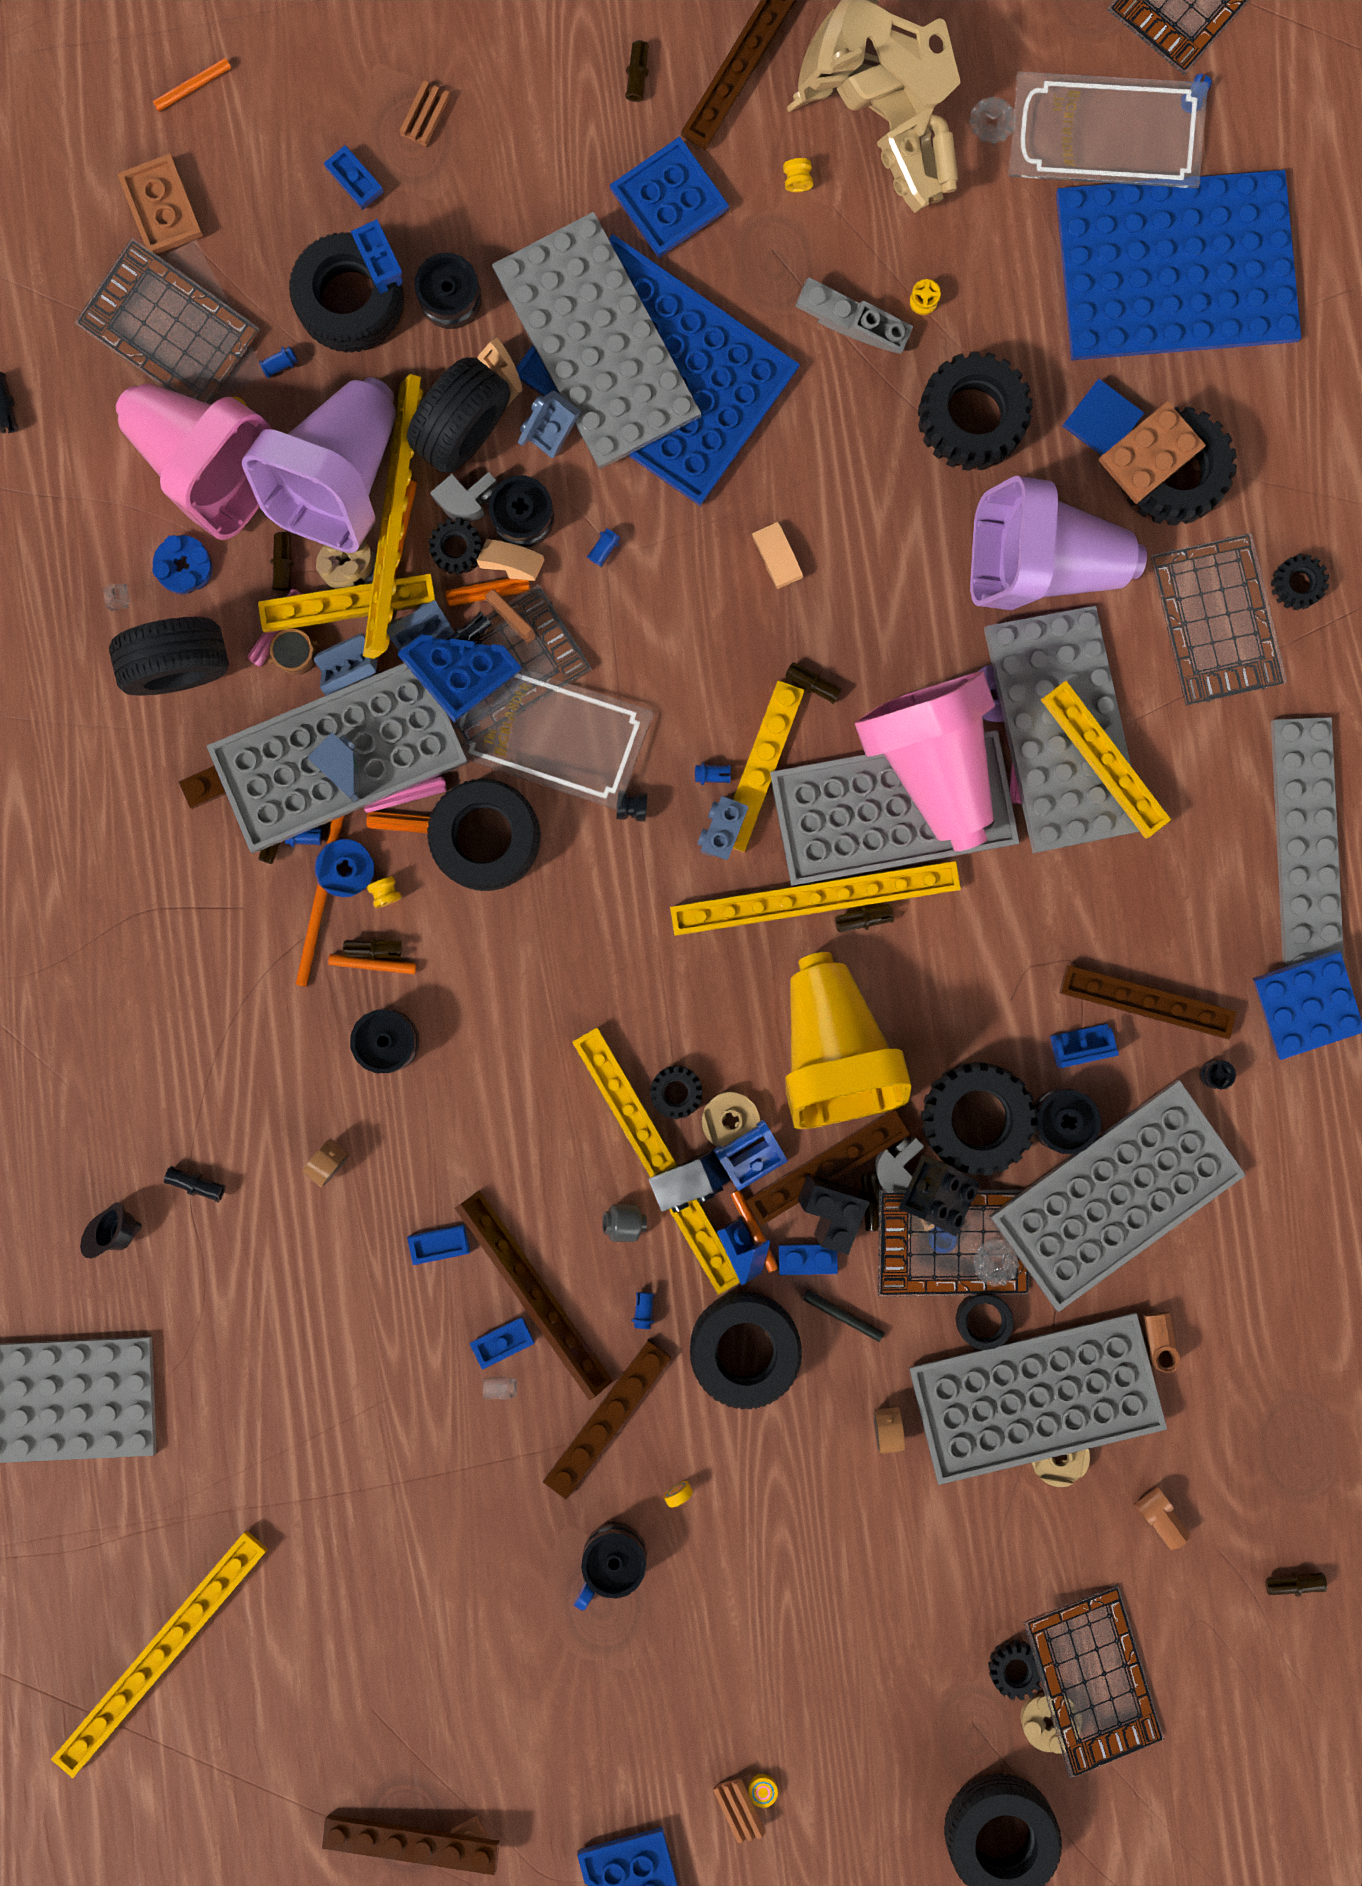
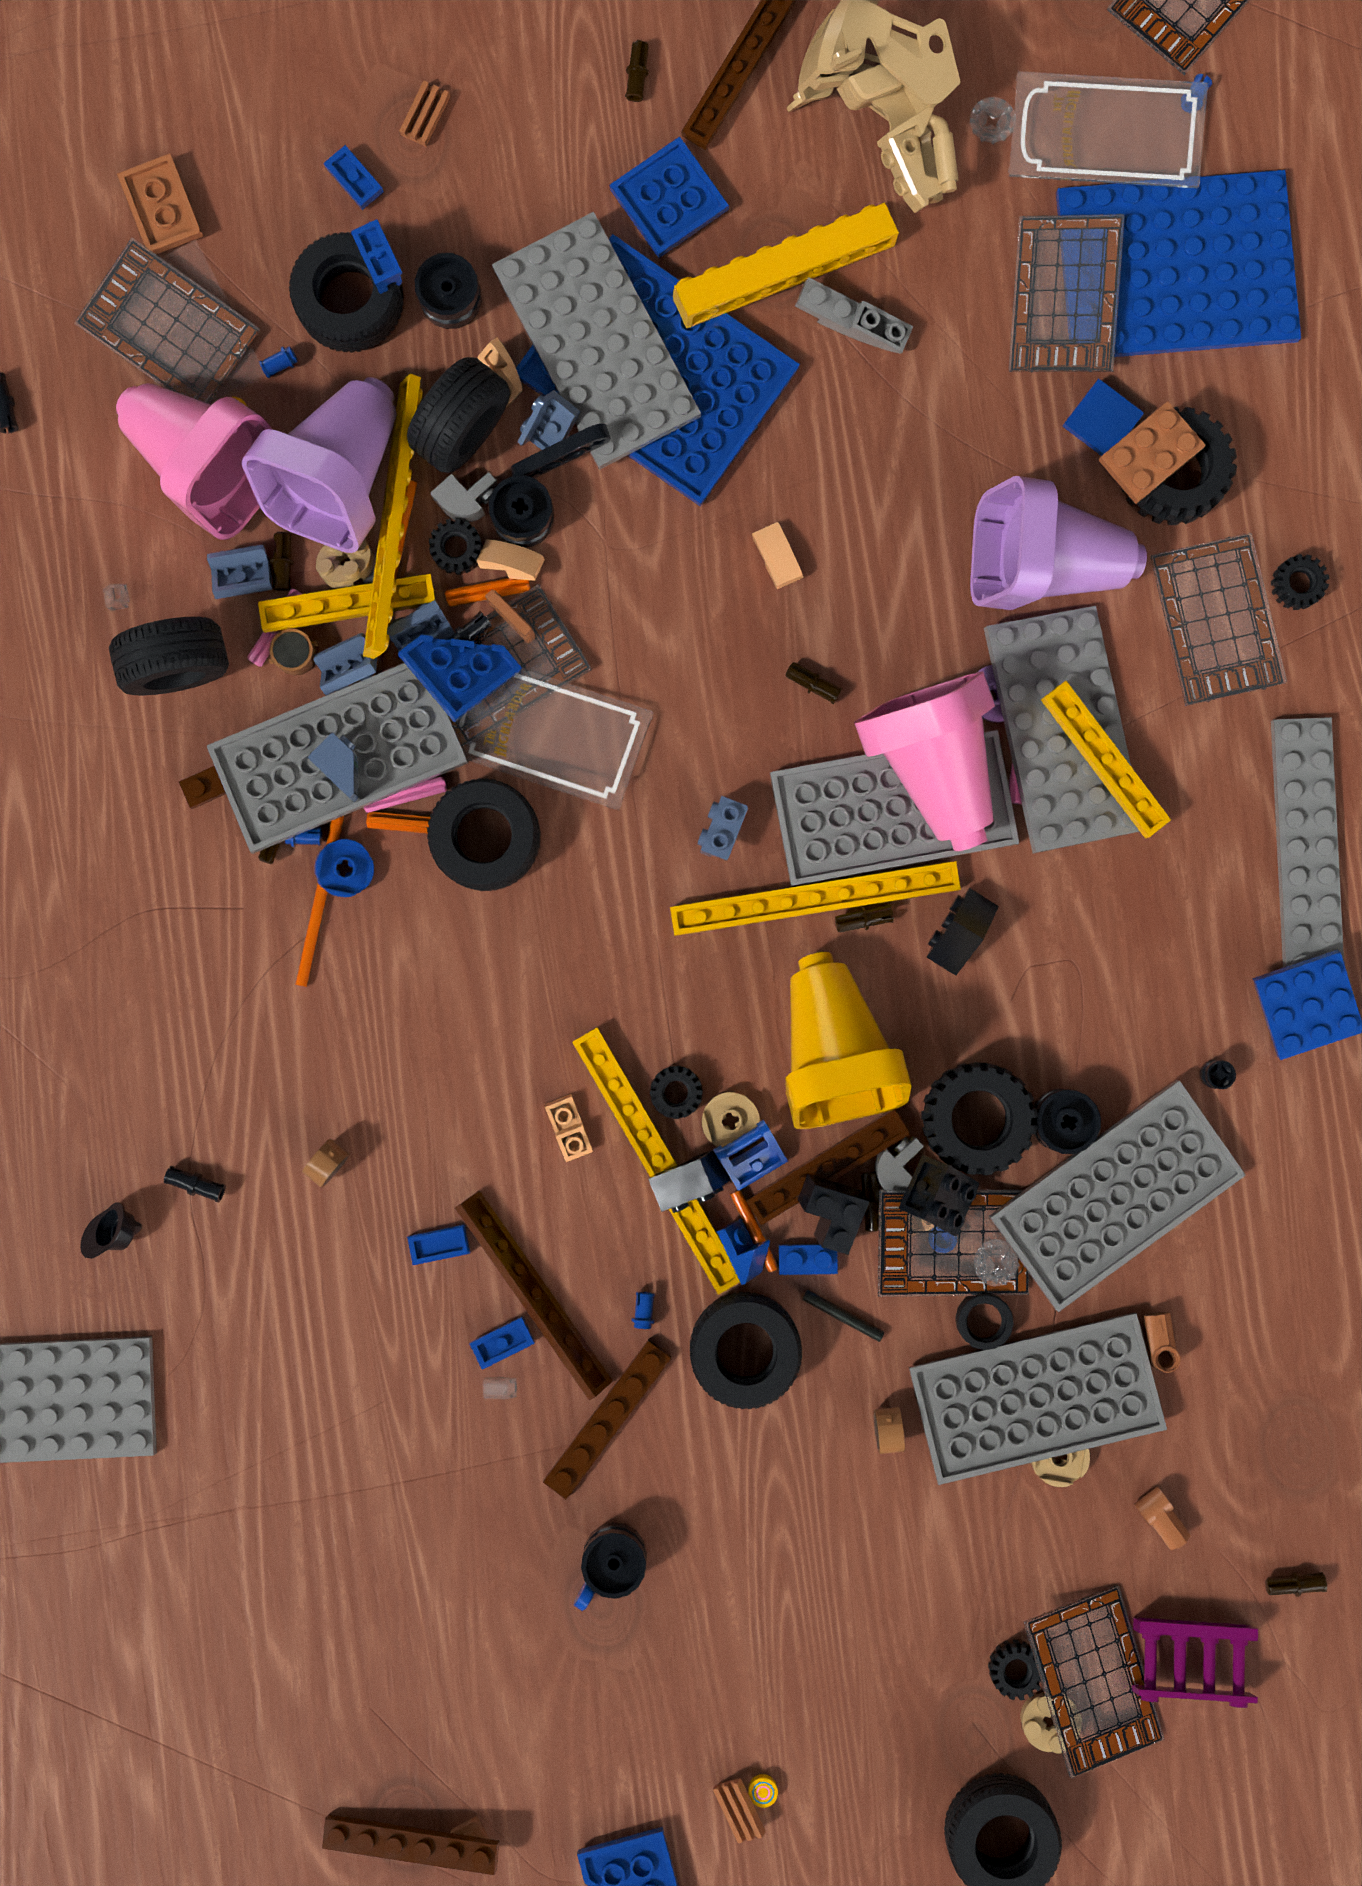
yellow plate [51,1530,268,1779] -> none
orange bar [152,57,231,112] -> none
blue plate [152,535,213,595] -> none
orange bar [328,954,417,975] -> none
dark brown axle [343,937,402,960] -> none
black wheel [350,1010,419,1073] -> none
yellow wheel [367,876,402,908] -> none
blue pin [586,528,620,567] -> none
dark grey head [602,1204,647,1242] -> none
black wheel [616,791,648,822] -> none
yellow tile [663,1481,693,1508] -> none
blue pin [695,762,731,785] -> none
yellow plate [733,681,805,853] -> none
yellow wheel [783,158,813,193] -> none
yellow wheel [910,279,941,315] -> none
black tyre [918,351,1033,471] -> none
blue hinge [1050,1024,1119,1068] -> none
reddish brown plate [1059,965,1237,1040] -> none
none -> sand blue bracket [207,545,273,599]
none -> black beam [511,423,611,479]
none -> light nougat slope [544,1094,593,1162]
none -> yellow brick [673,203,899,329]
none -> black brick [926,888,999,976]
none -> clear piece [1009,214,1125,373]
none -> magenta fence [1132,1617,1258,1708]

